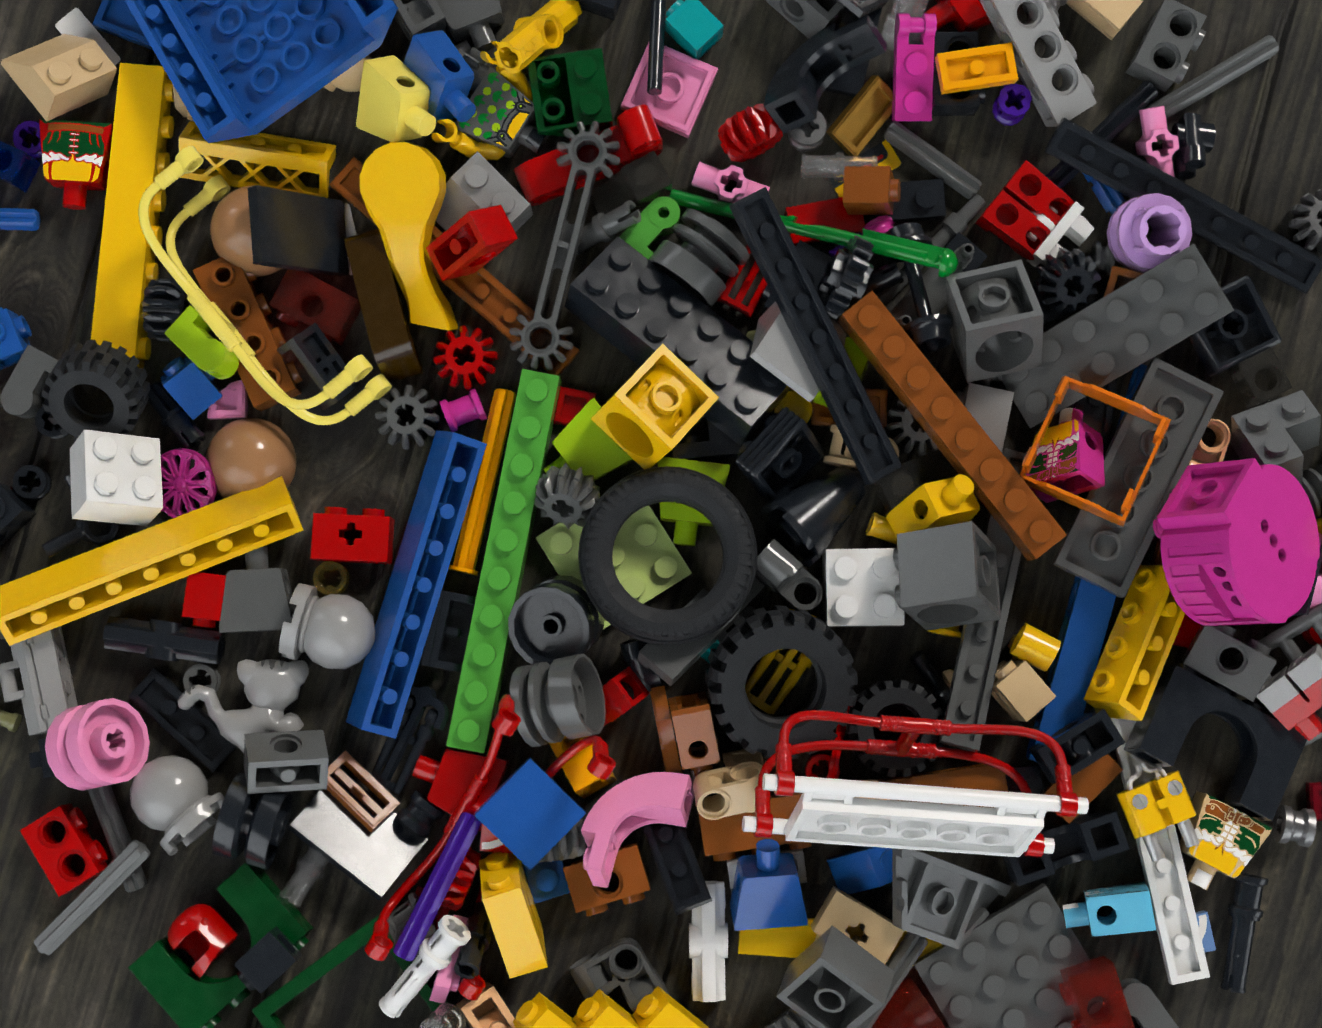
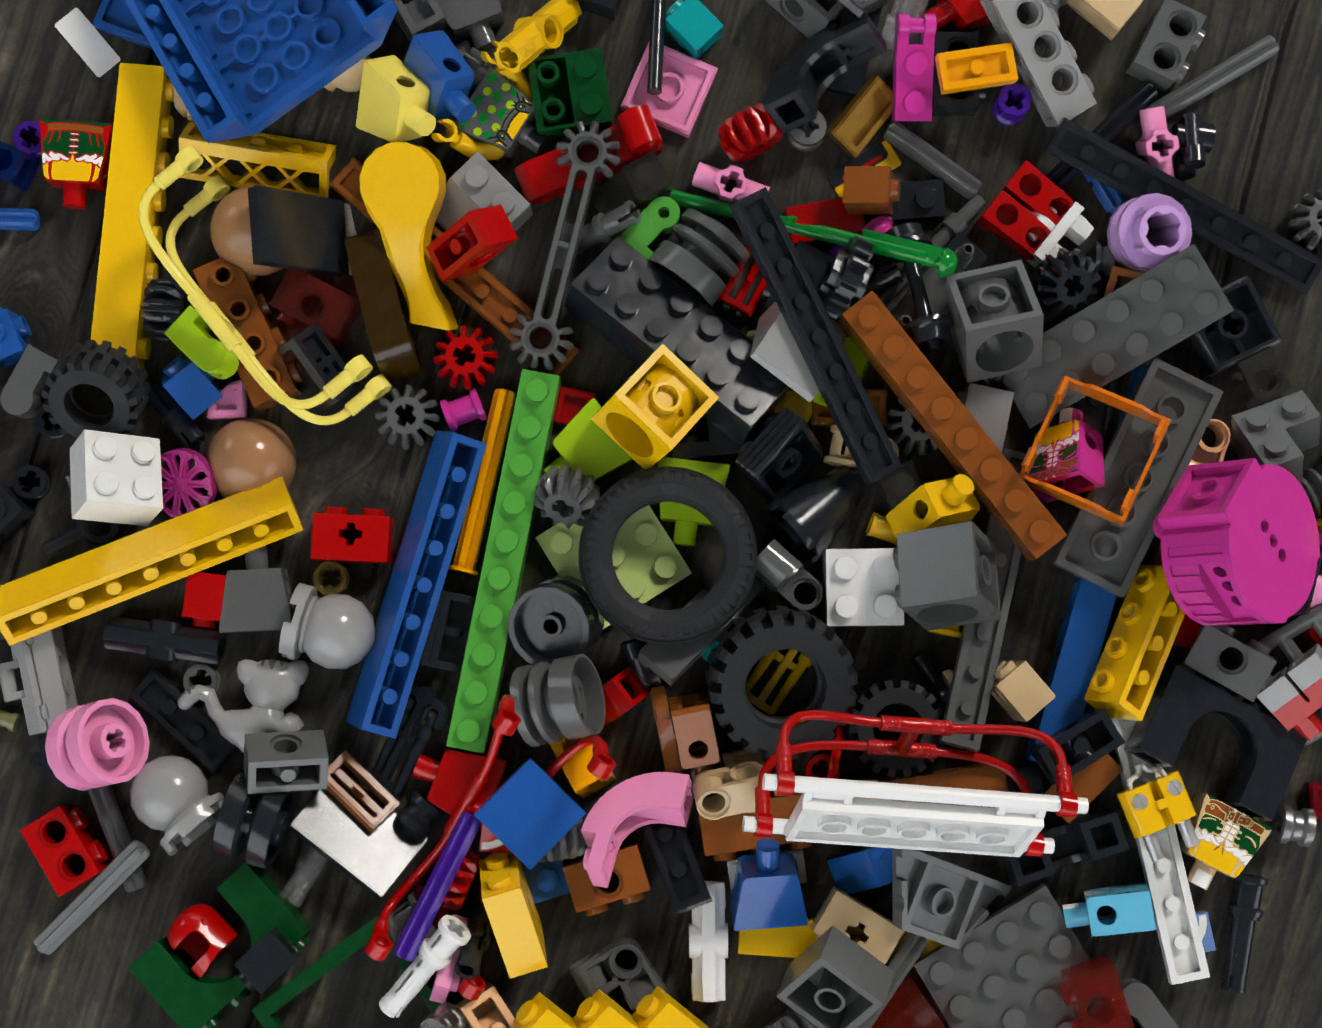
tan slope [1,34,117,122] -> none
clear pin [801,152,878,182] -> none
yellow piece [1008,623,1061,672] -> none

